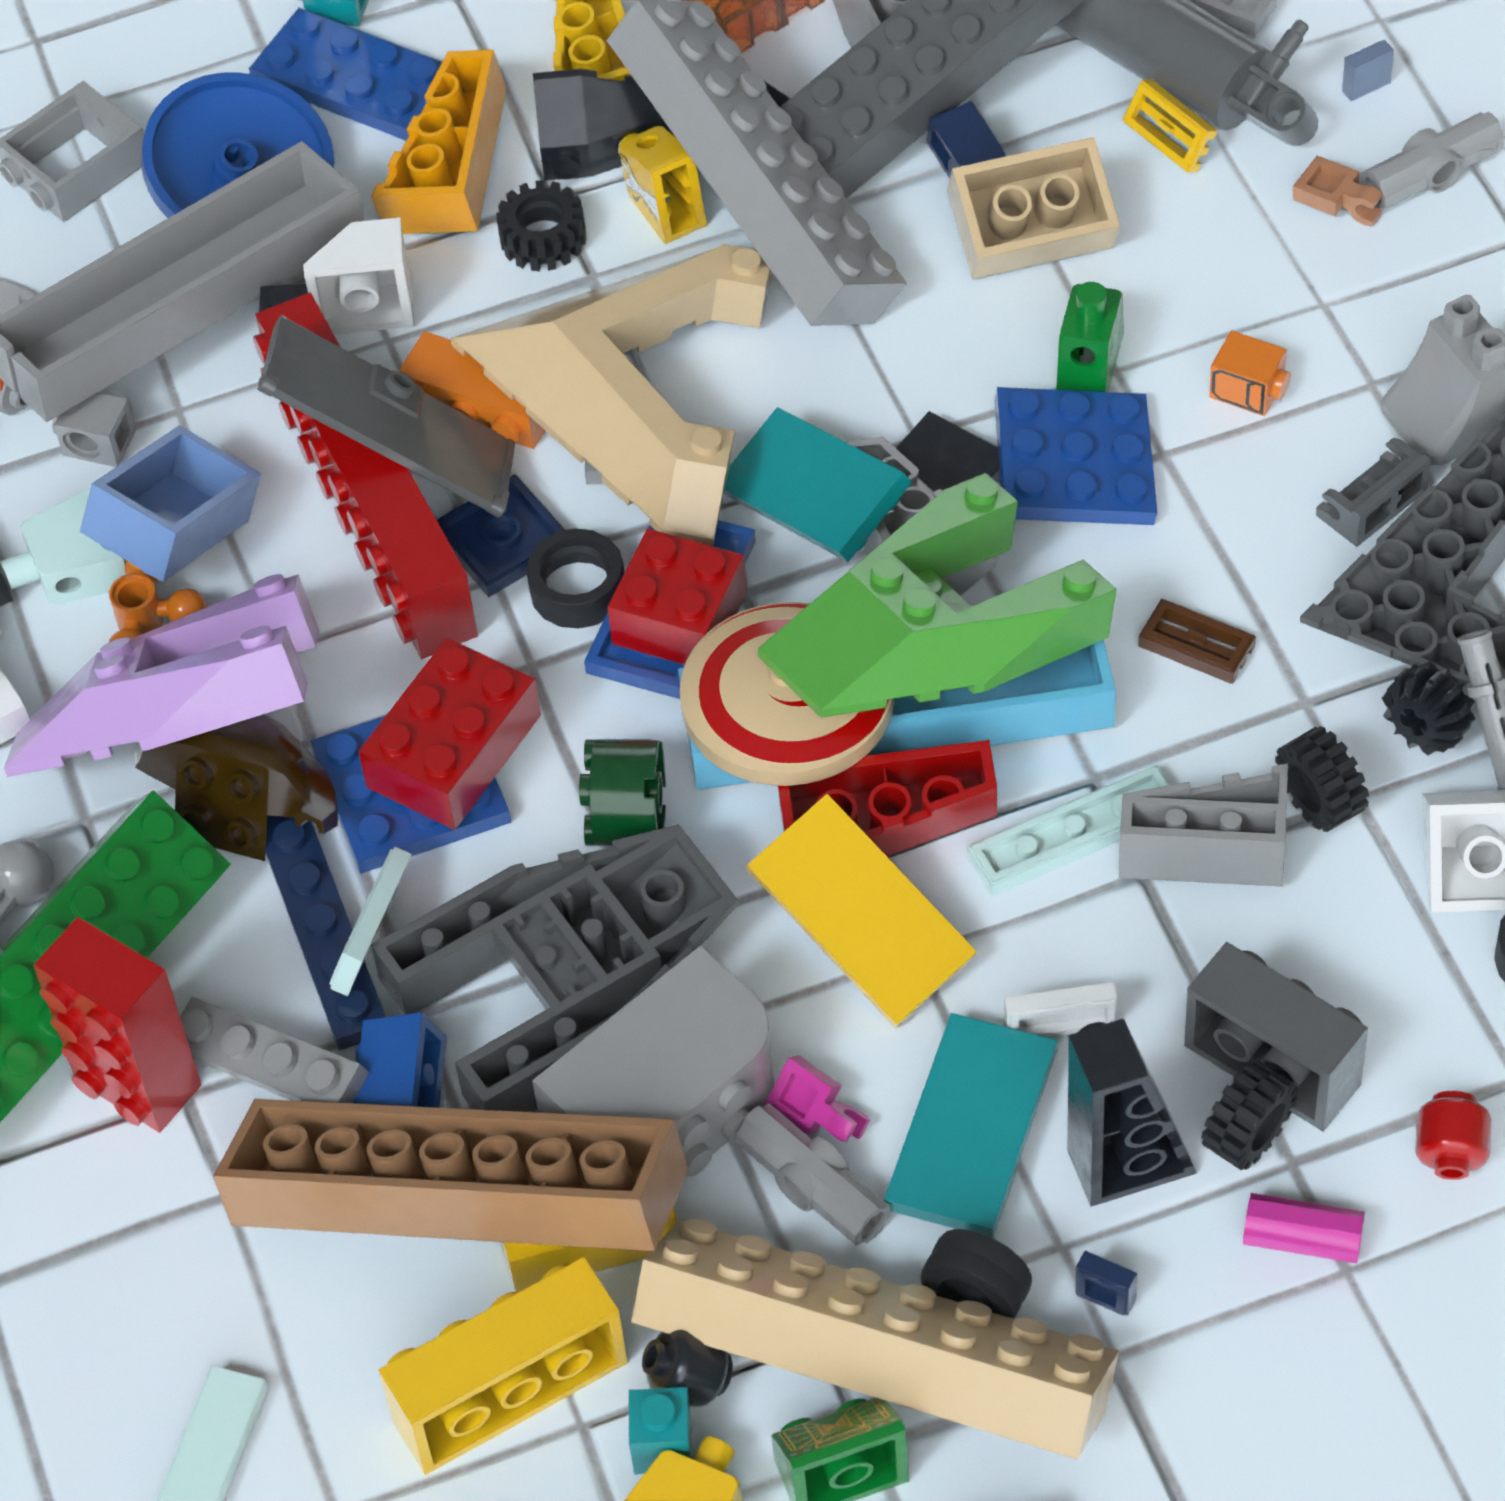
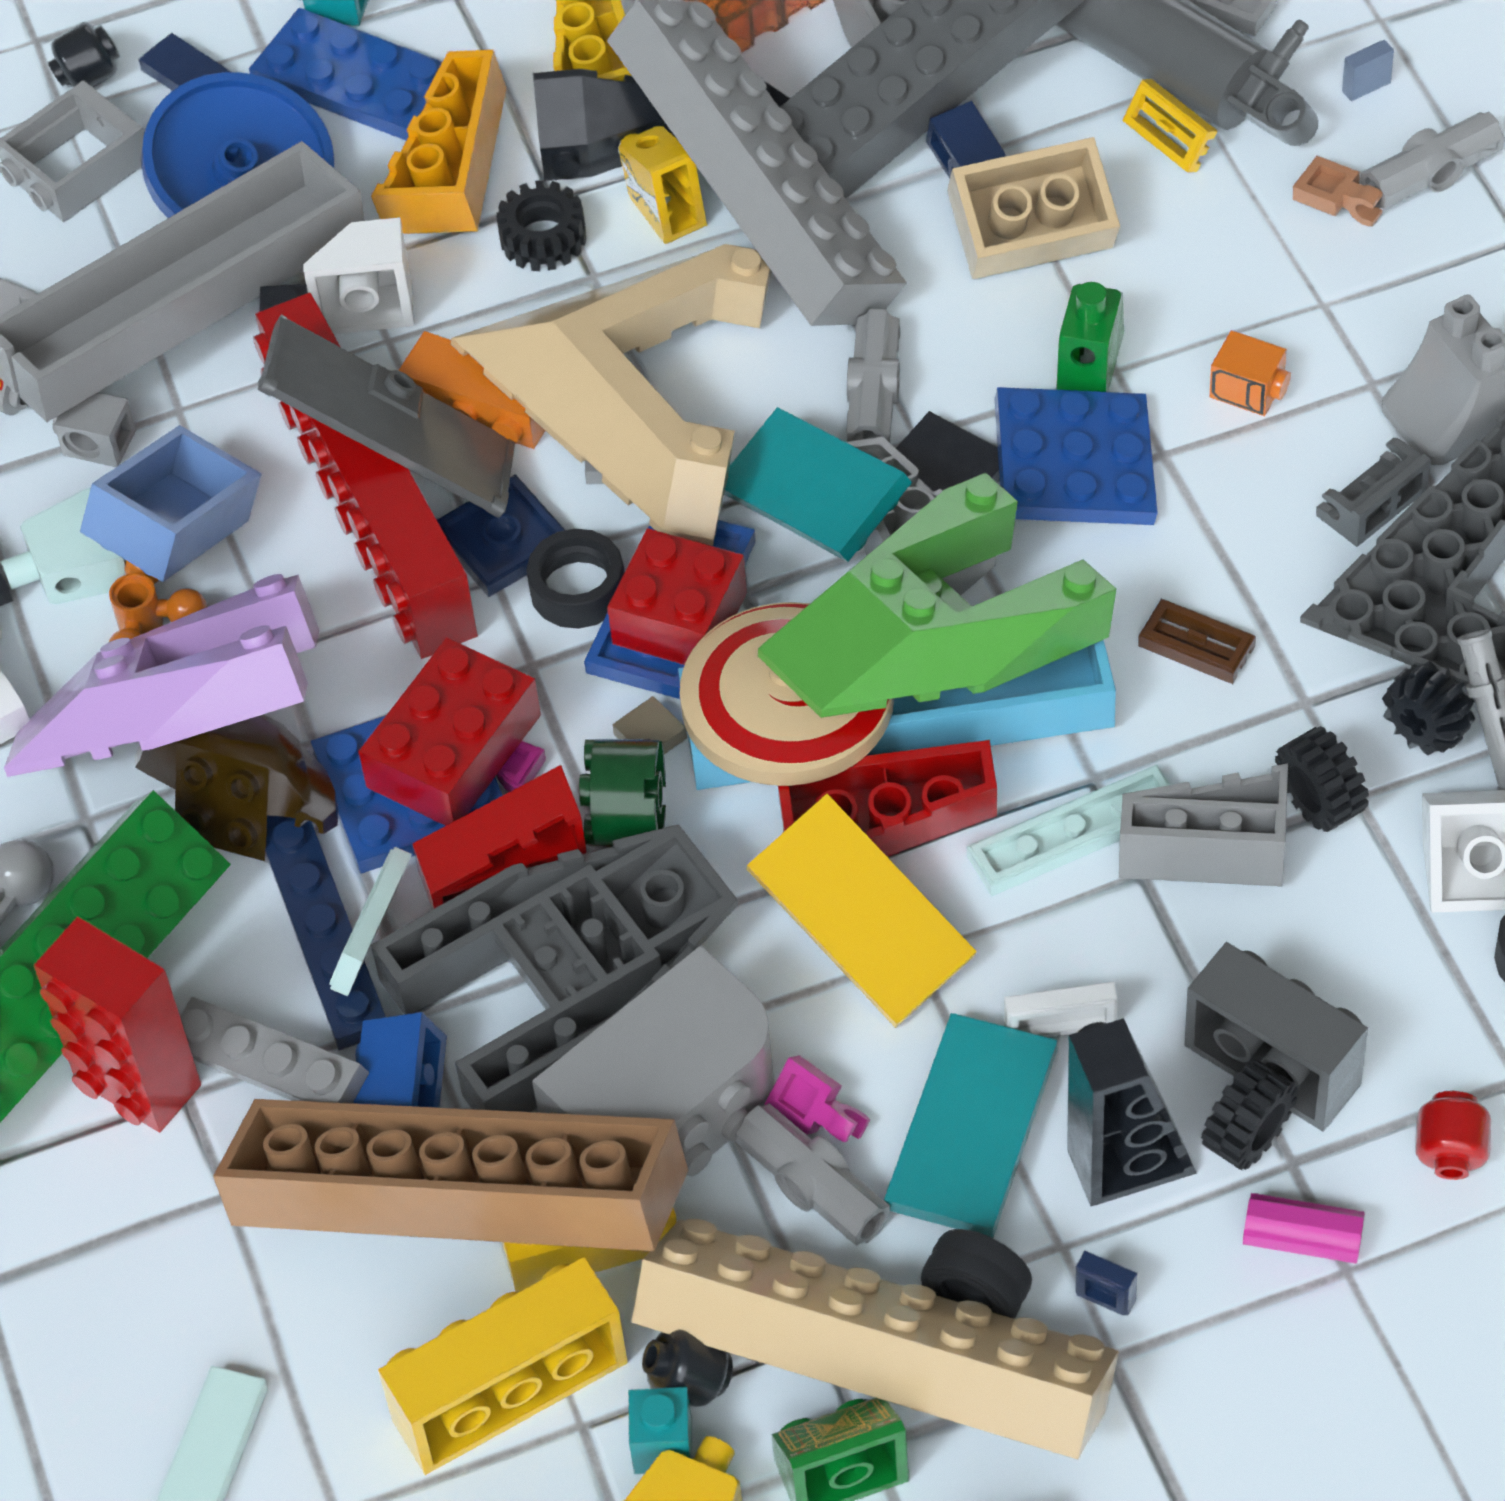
none -> black head [48,22,121,87]
none -> dark blue tile [138,32,231,91]
none -> red wedge [412,765,587,910]
none -> dark pink tile [496,741,546,792]
none -> dark tan tile [612,696,687,754]
none -> light grey piece [846,309,900,442]

